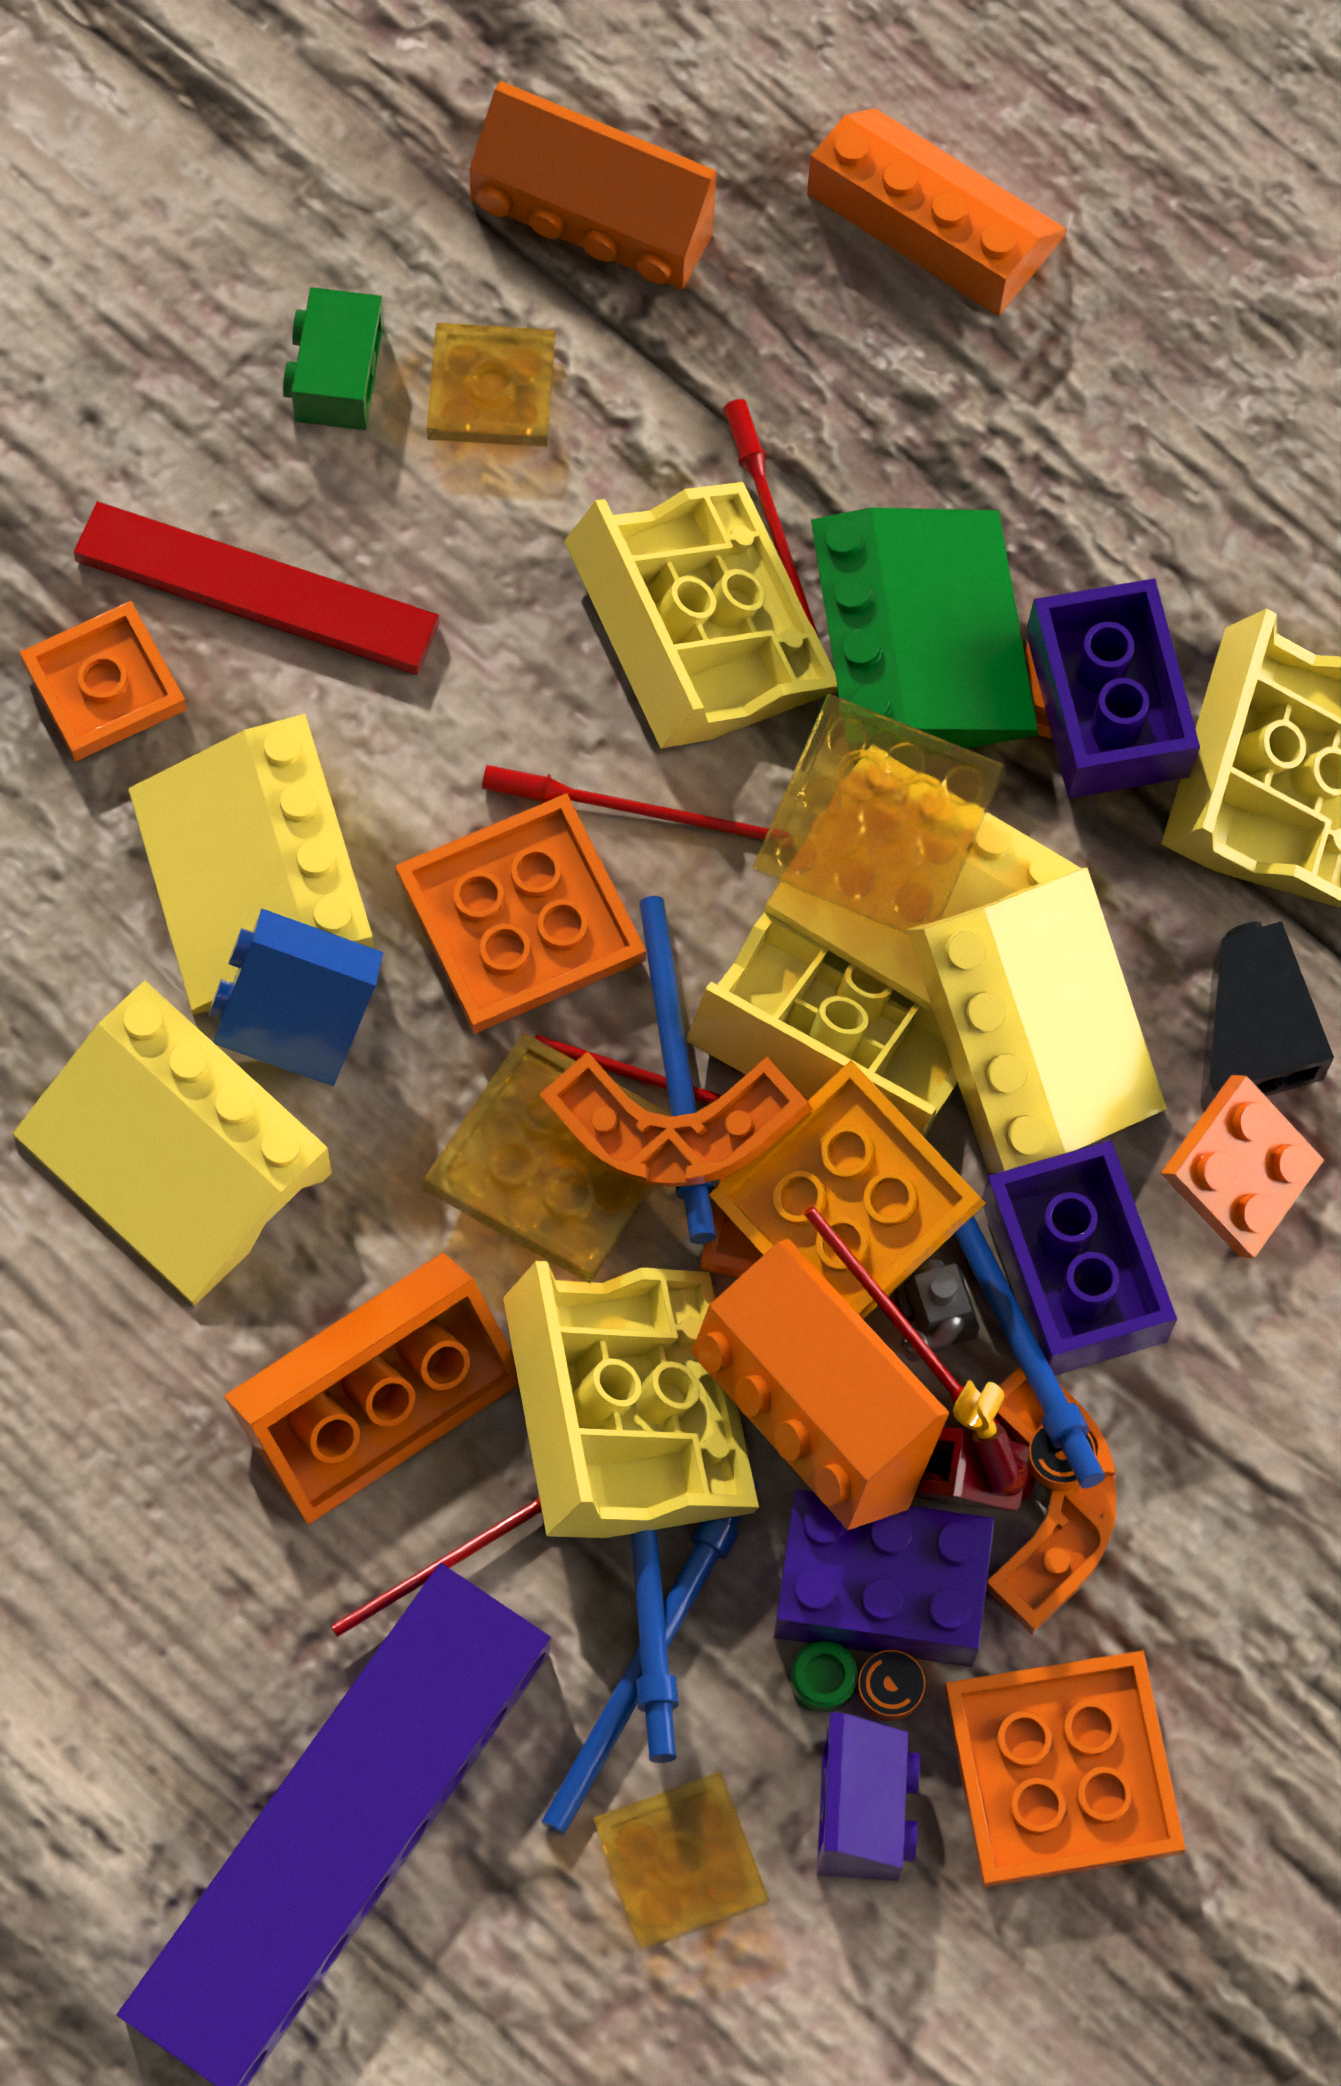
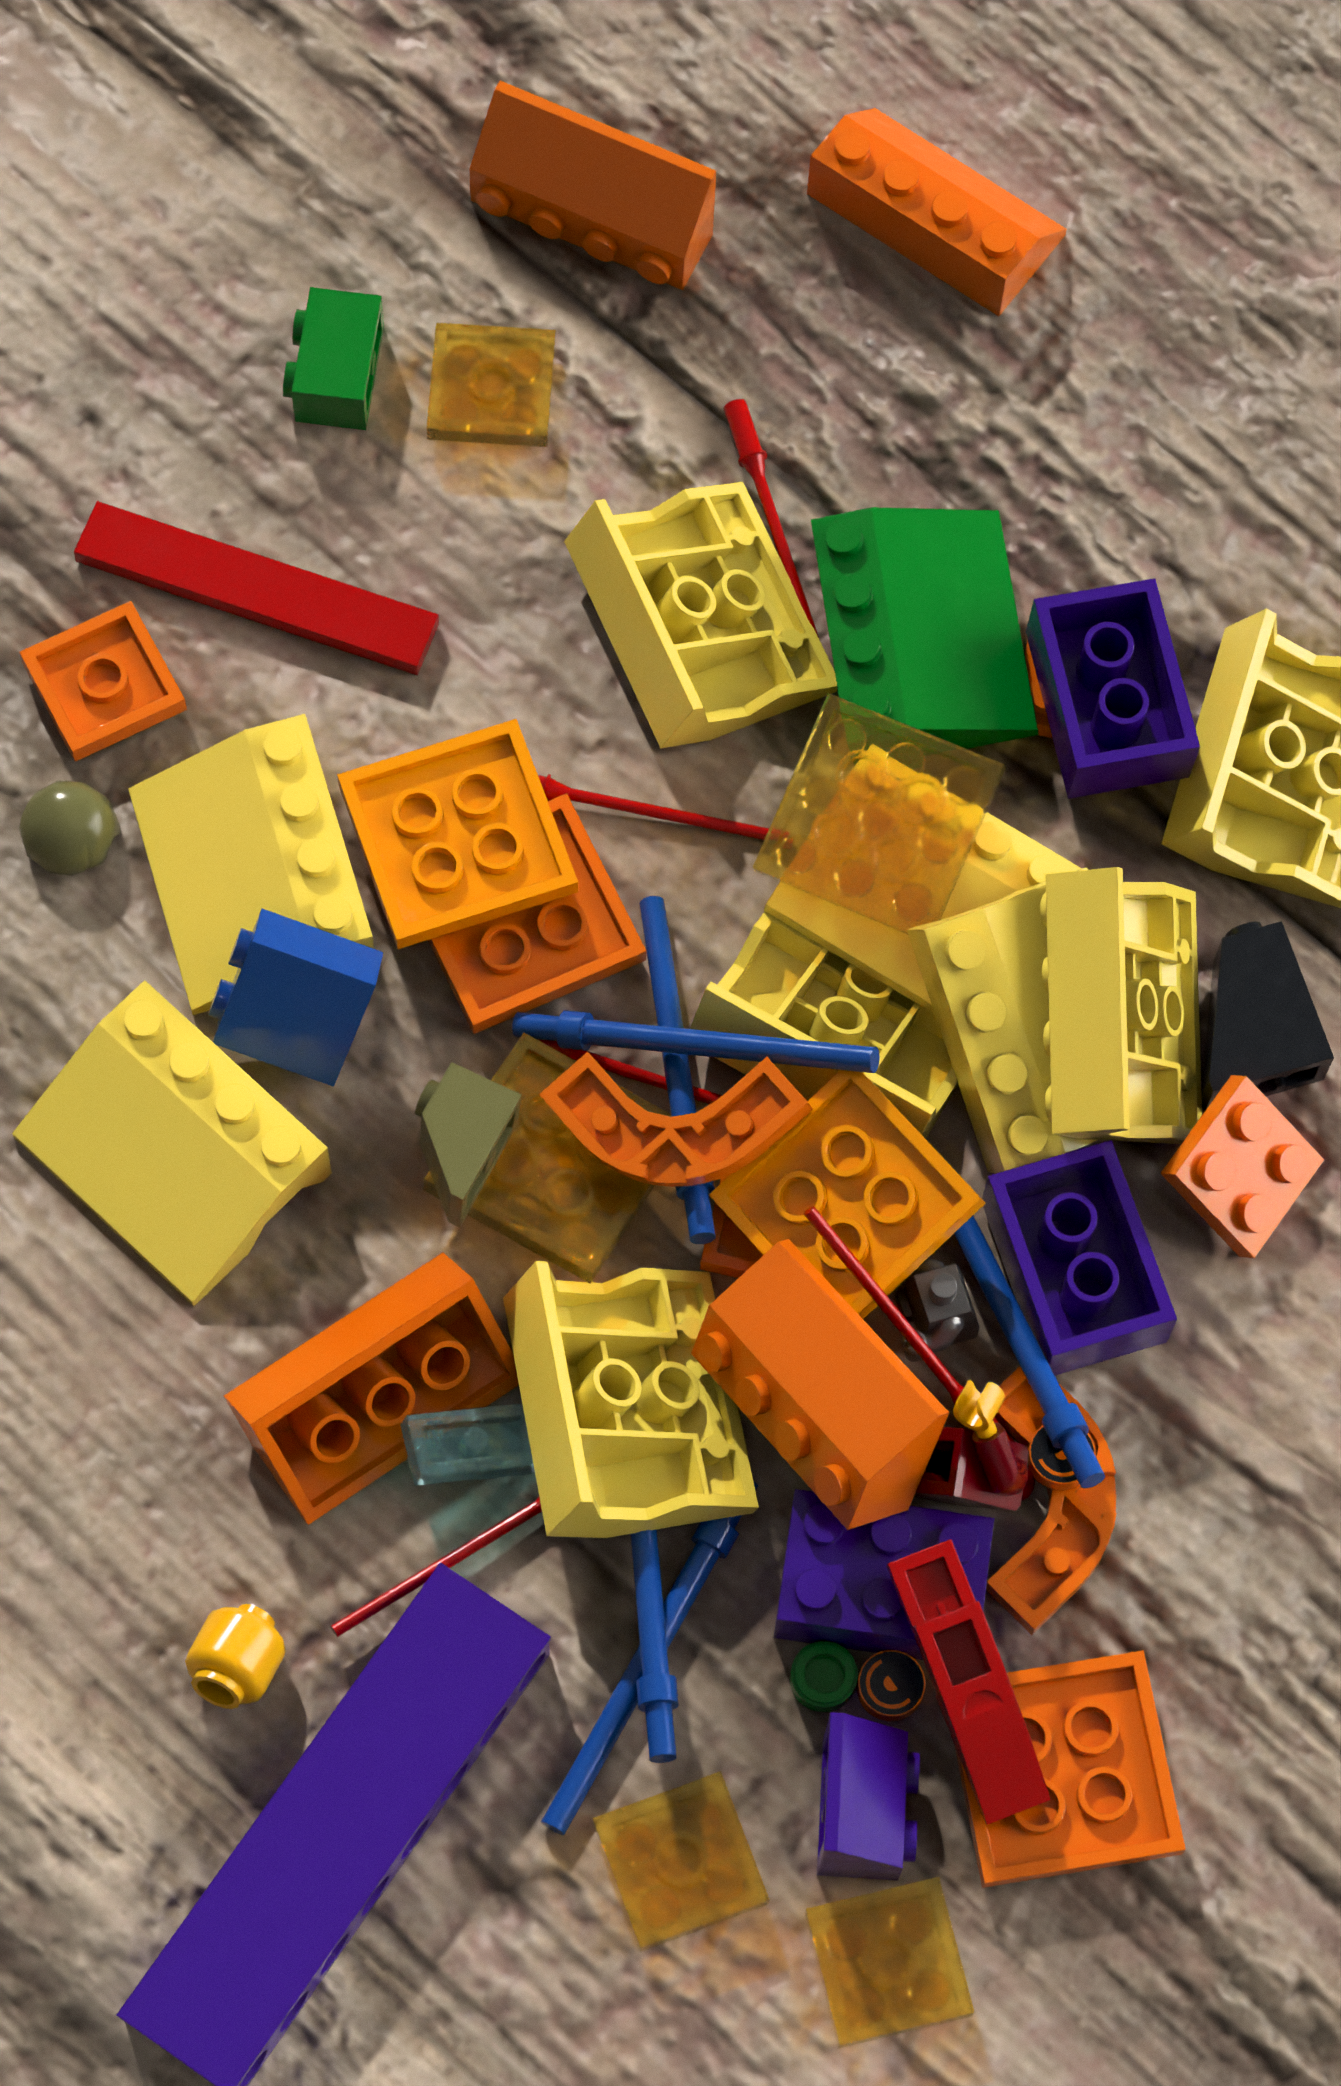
none -> olive hair [19,781,120,876]
none -> yellow head [185,1604,286,1709]
none -> light orange plate [337,719,578,949]
none -> clear light blue hinge [400,1403,535,1486]
none -> olive slope [415,1062,522,1228]
none -> blue bar [512,1010,880,1073]
none -> clear yellow plate [805,1877,974,2049]
none -> red slope [886,1539,1051,1825]
none -> light yellow piece [1040,867,1202,1144]

